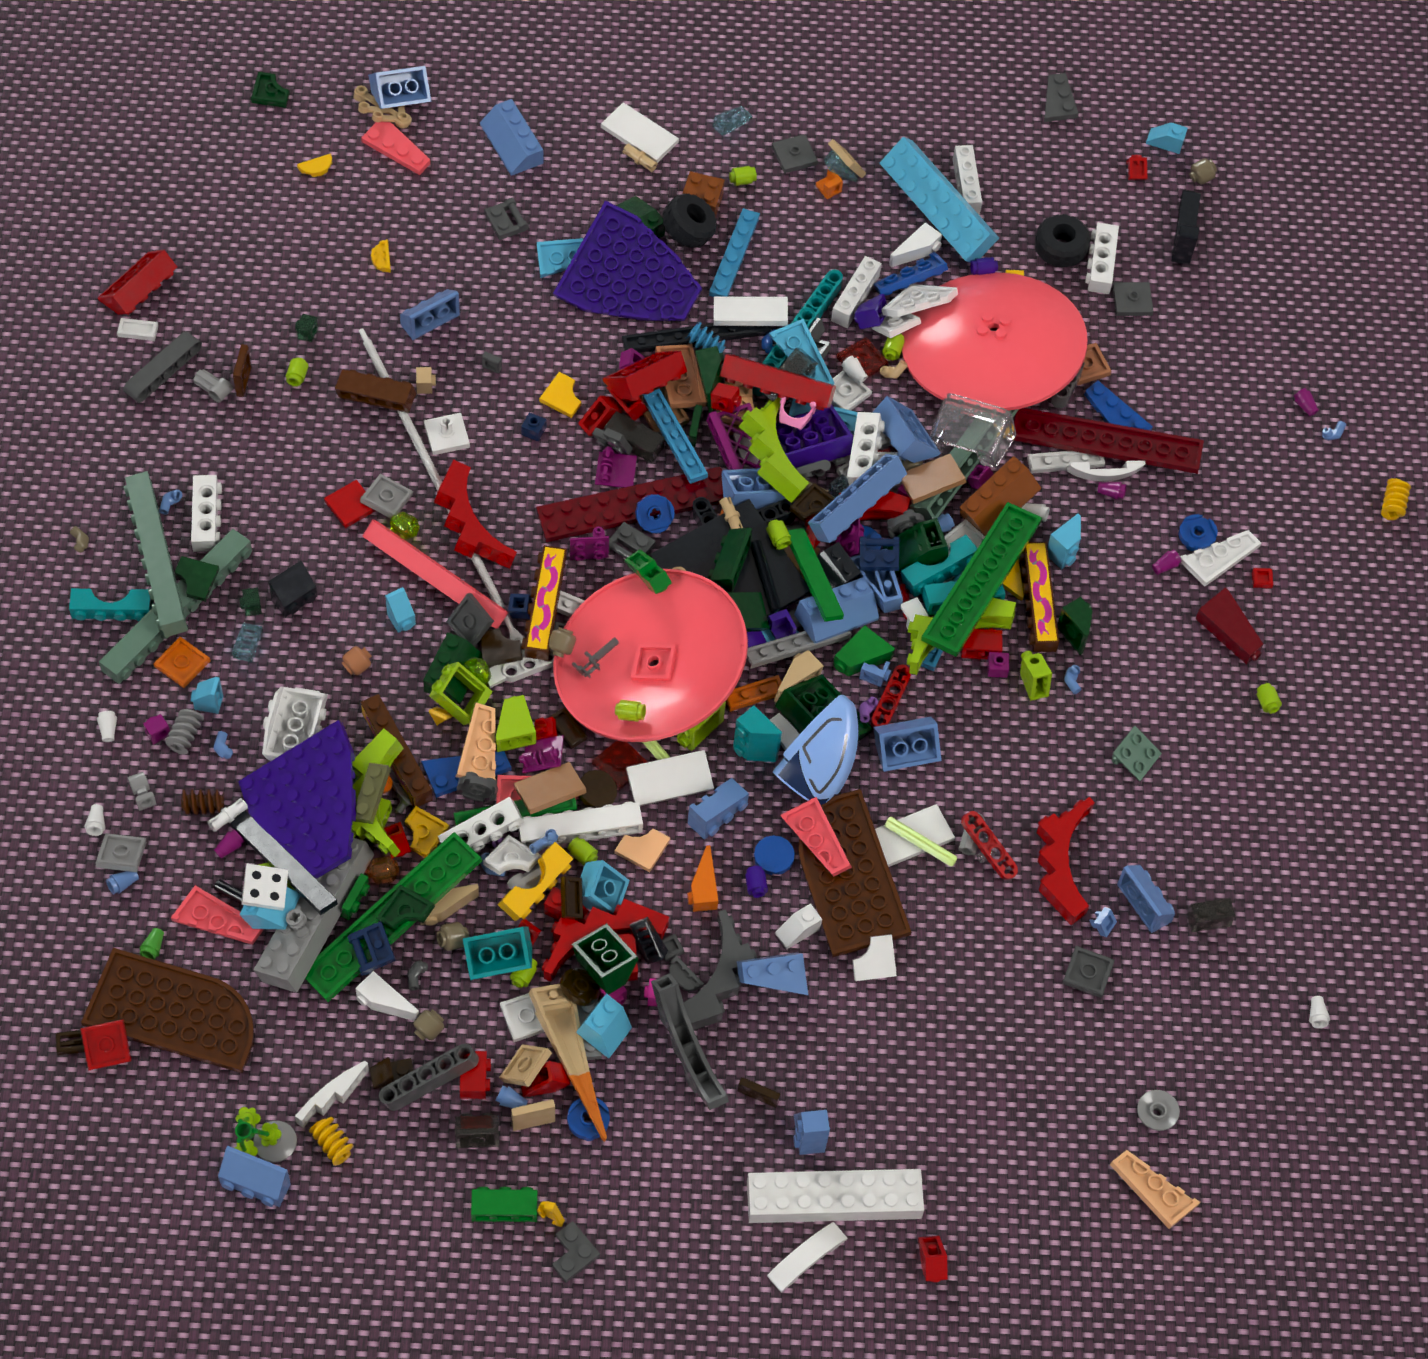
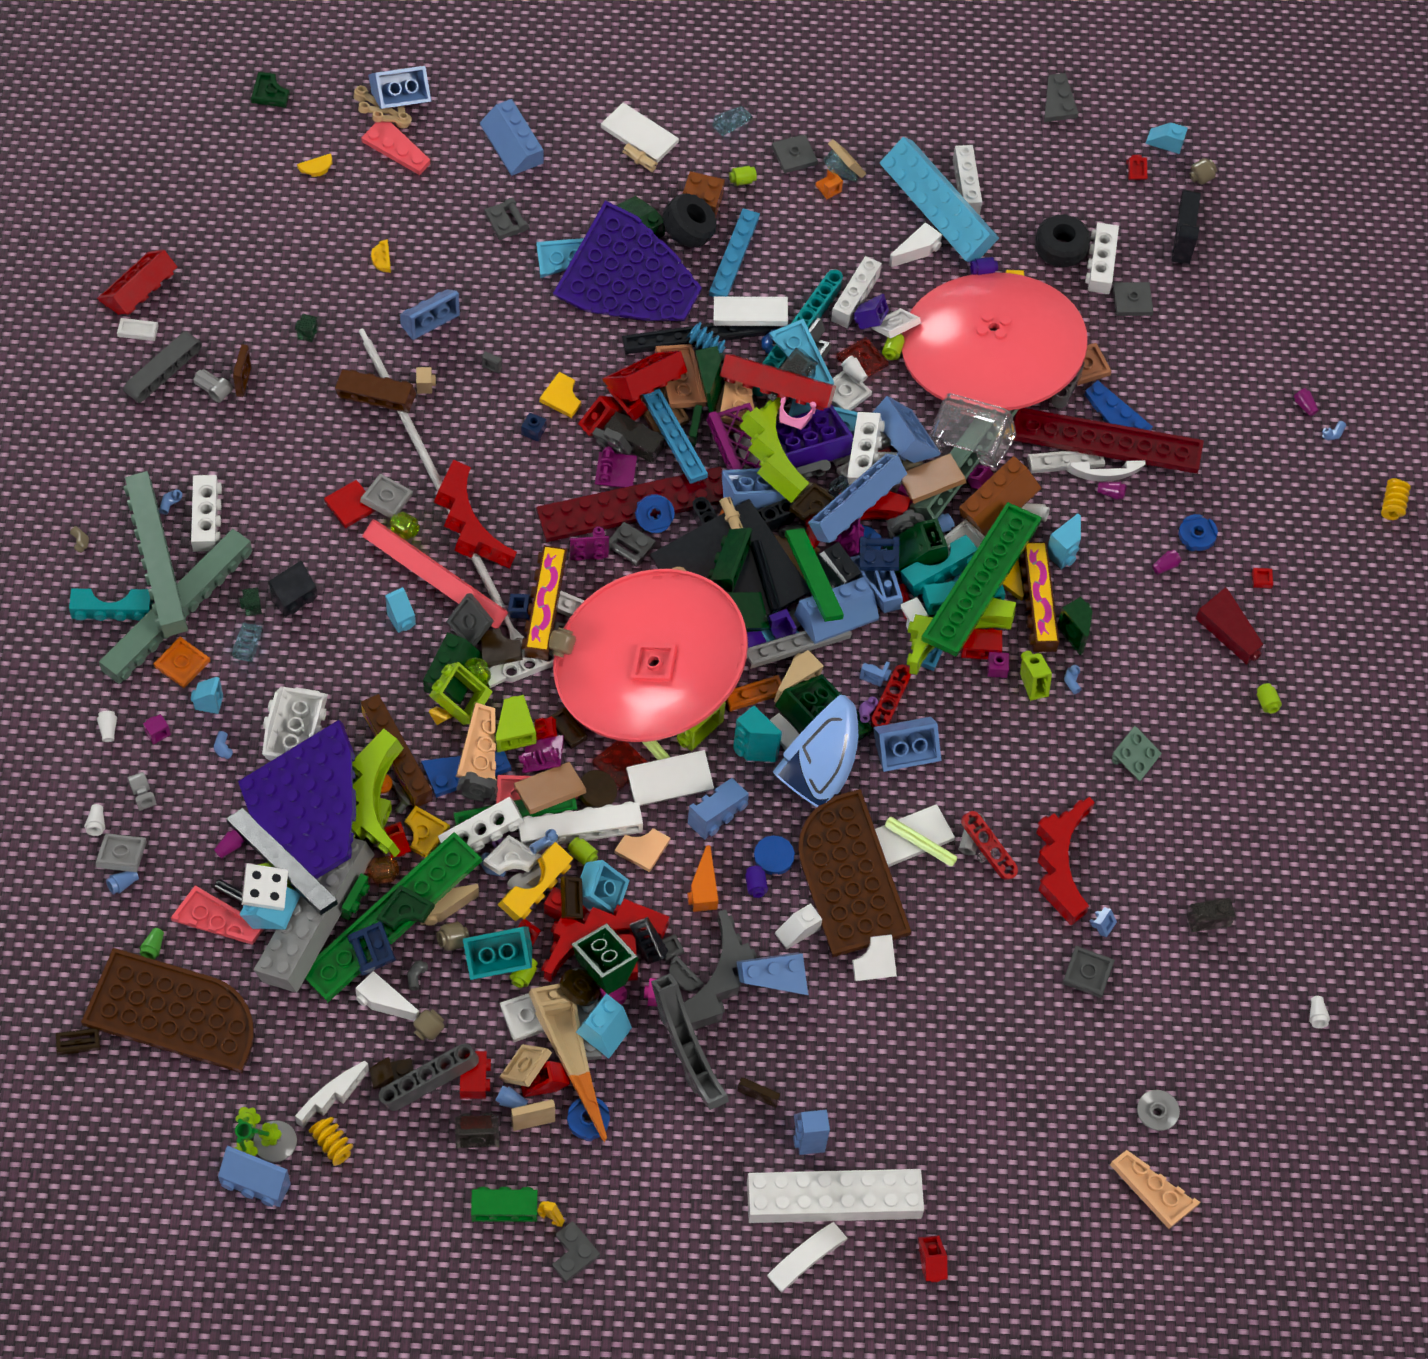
red tile [80,1019,132,1071] -> none
light grey piece [165,709,204,755] -> none
dark green tile [175,556,219,602] -> none
reddish brown piece [181,789,225,815] -> none
white pin [207,798,248,832] -> none
lime brick [286,357,309,387] -> none
light grey bush [286,909,307,930] -> none
nougat head [342,646,372,676] -> none
olive plate [355,763,391,824] -> none
white tile [424,413,470,455] -> none
dark grey piece [572,637,619,678] -> none
lime brick [615,700,646,722] -> none
magenta plate [619,348,644,369] -> none
green slope [624,549,672,594] -> none
red brick [711,382,742,413] -> none
lime brick [766,519,791,550] -> none
coral wing [780,797,852,877] -> none
green slope [833,625,895,677] -> none
blue wing [874,252,948,296] -> none
tan arm [880,360,908,379] -> none
white plate [882,284,958,318] -> none
medium blue slope [1117,865,1175,933] -> none
white wing [1180,530,1261,587] -> none

